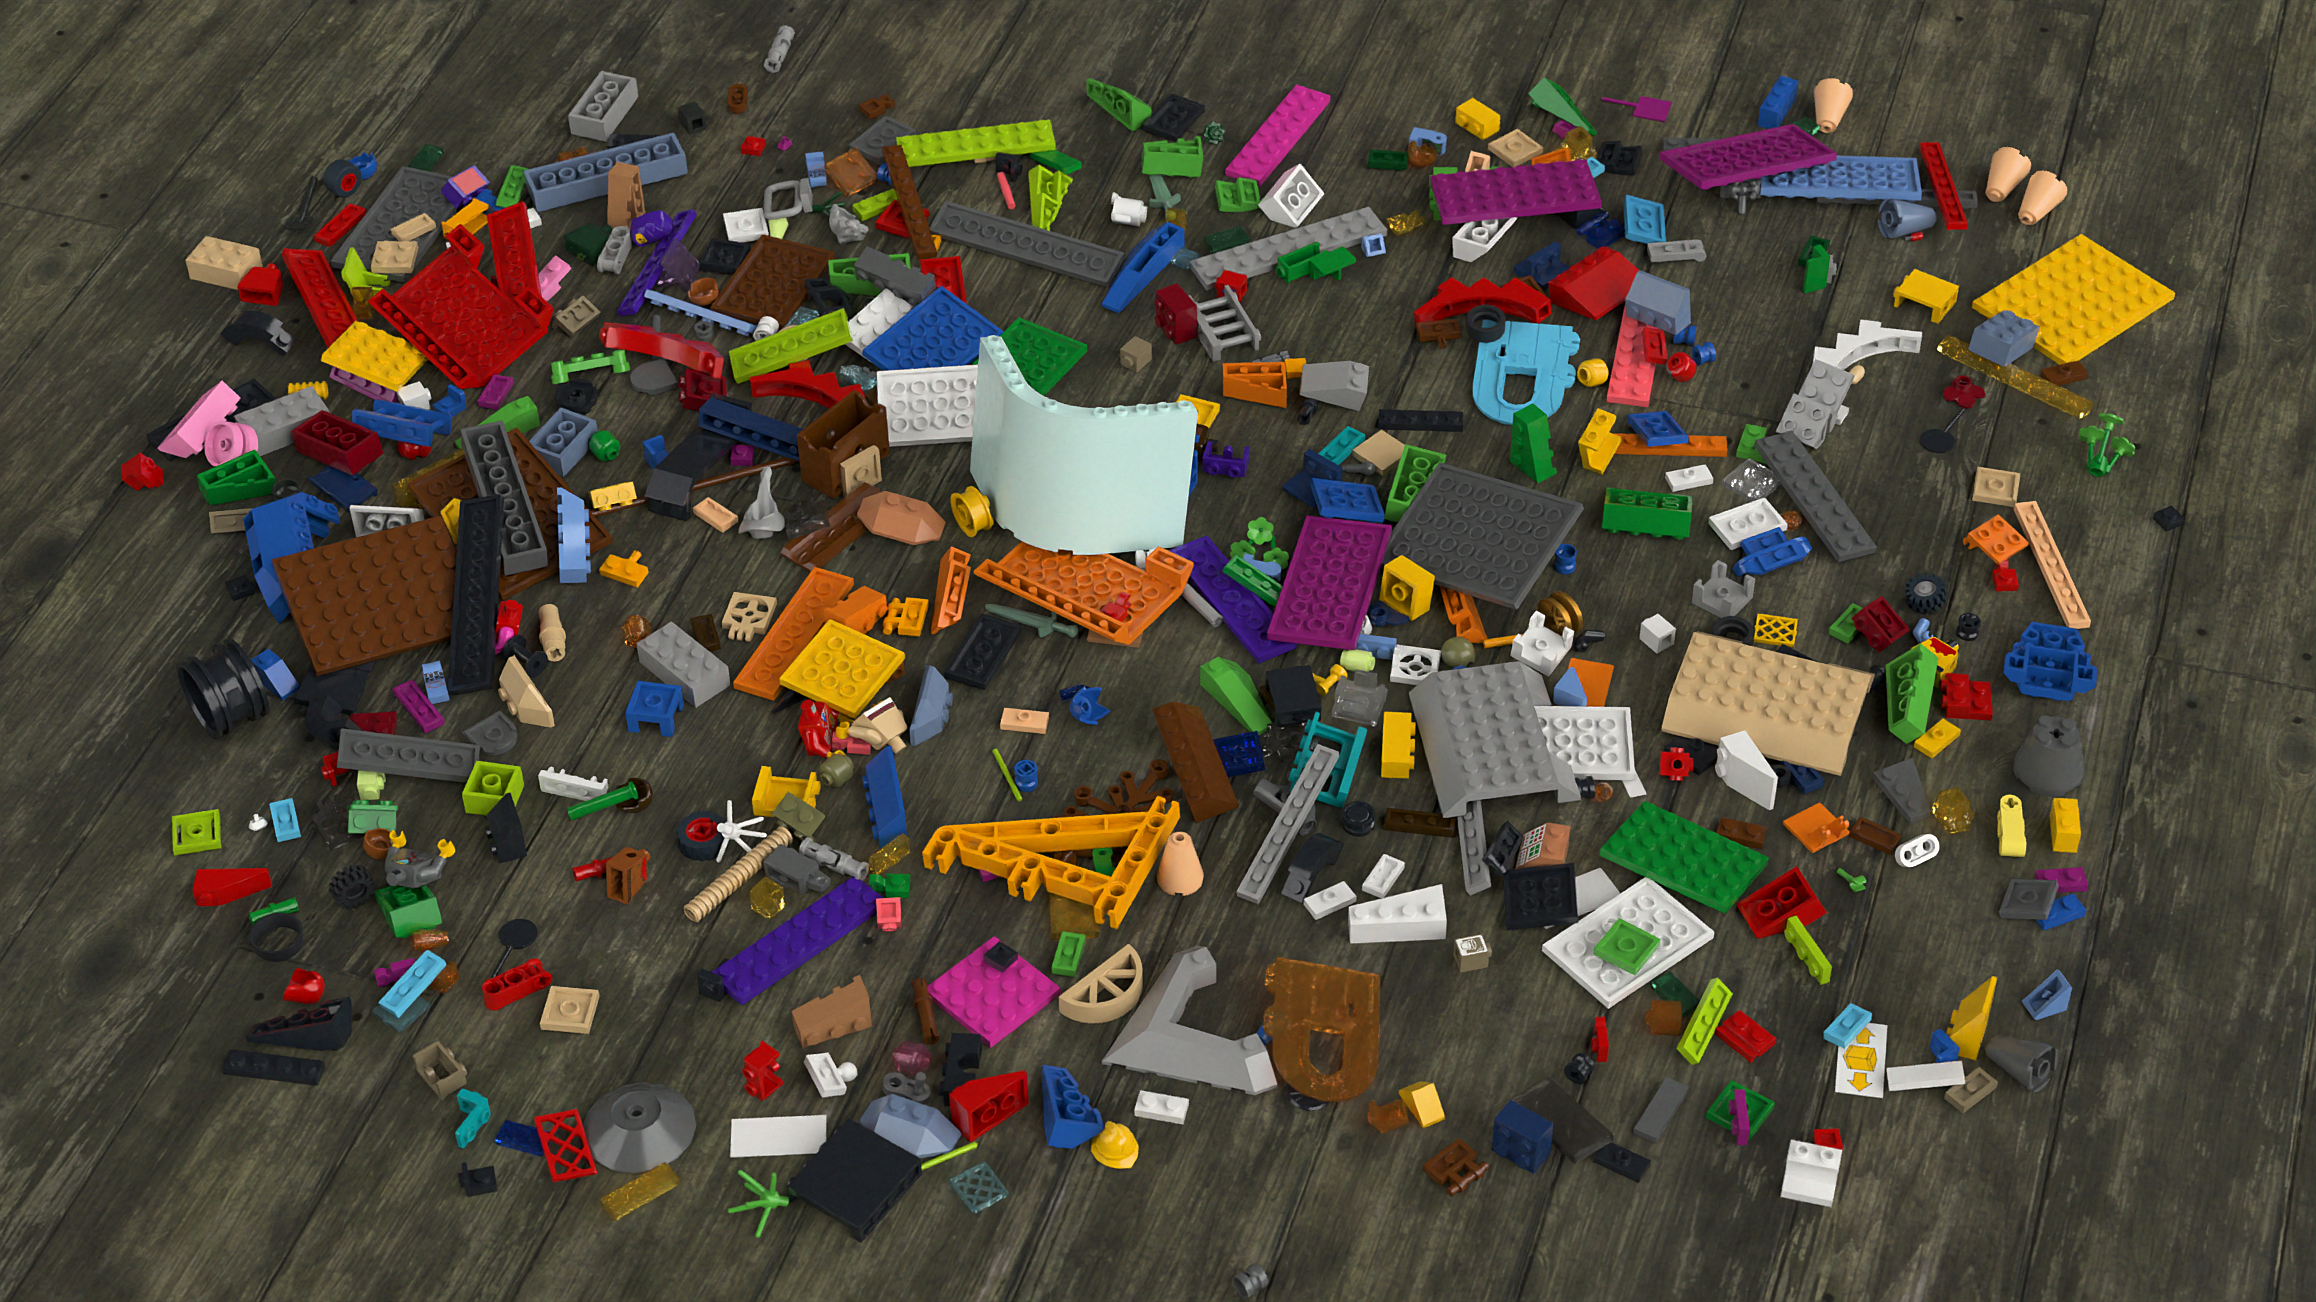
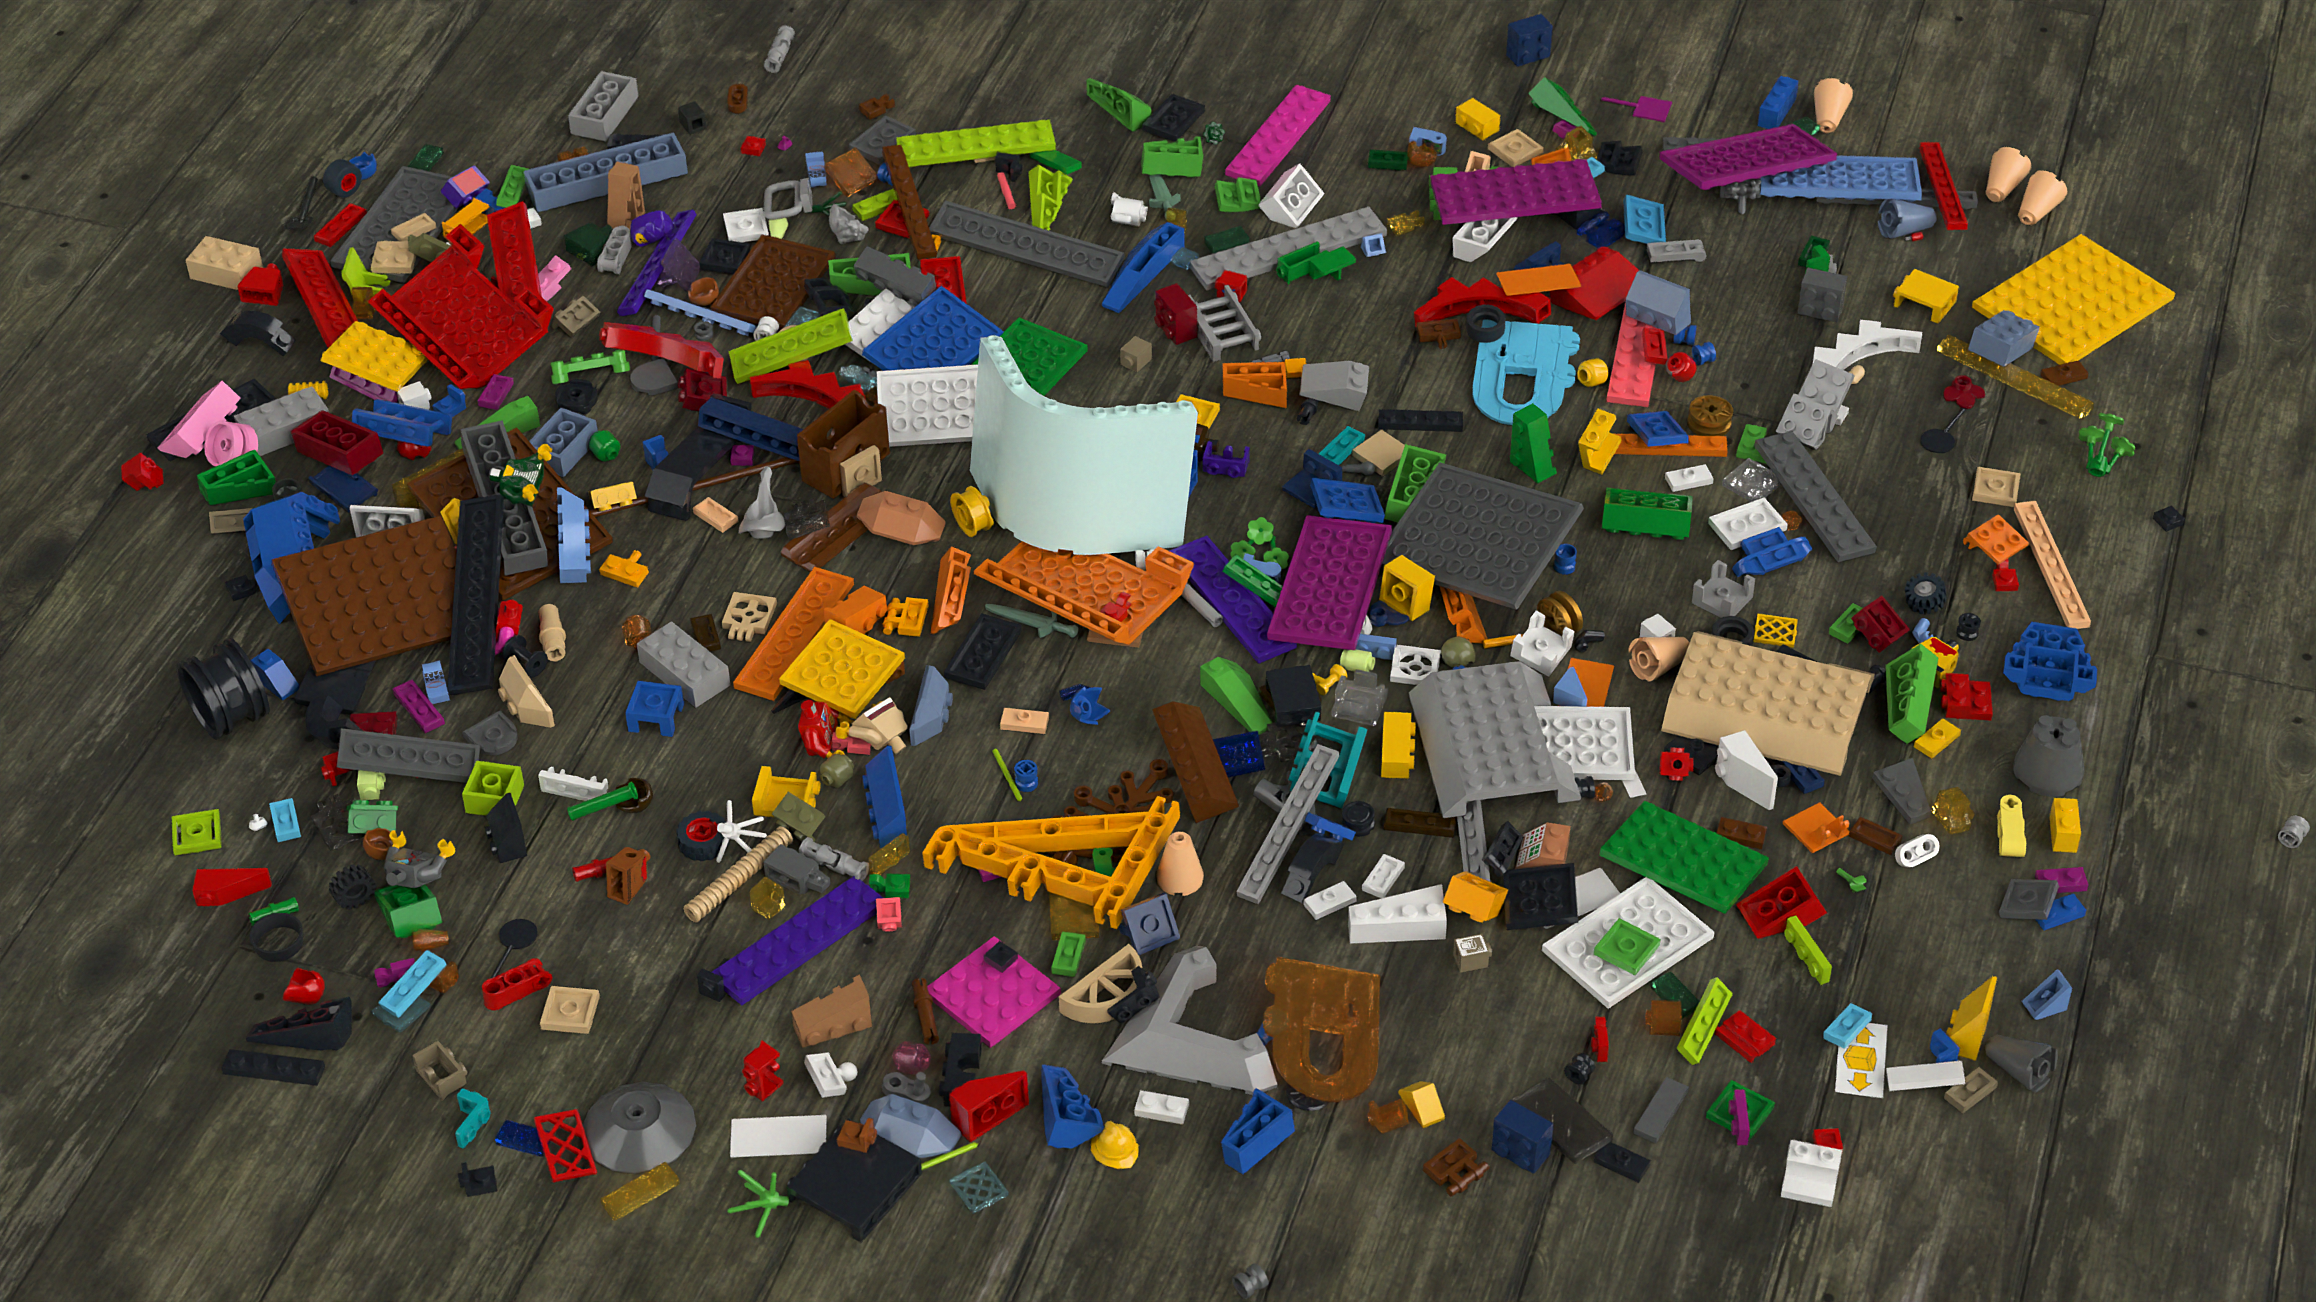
none -> olive bracket [408,232,450,262]
none -> dark green torso [490,444,552,507]
none -> dark orange bracket [837,1118,877,1153]
none -> black bracket [1107,966,1160,1023]
none -> bracket [1118,893,1180,955]
none -> blue wedge [1221,1088,1295,1174]
none -> blue plate [1304,812,1356,841]
none -> light orange brick [1443,871,1508,923]
none -> orange sticker [1496,264,1581,296]
none -> dark blue brick [1506,14,1553,67]
none -> light nougat cone [1629,637,1690,681]
none -> pearl gold wheel [1687,395,1733,436]
none -> dark grey piece [1797,267,1848,323]
none -> light grey wheel [2278,815,2310,848]

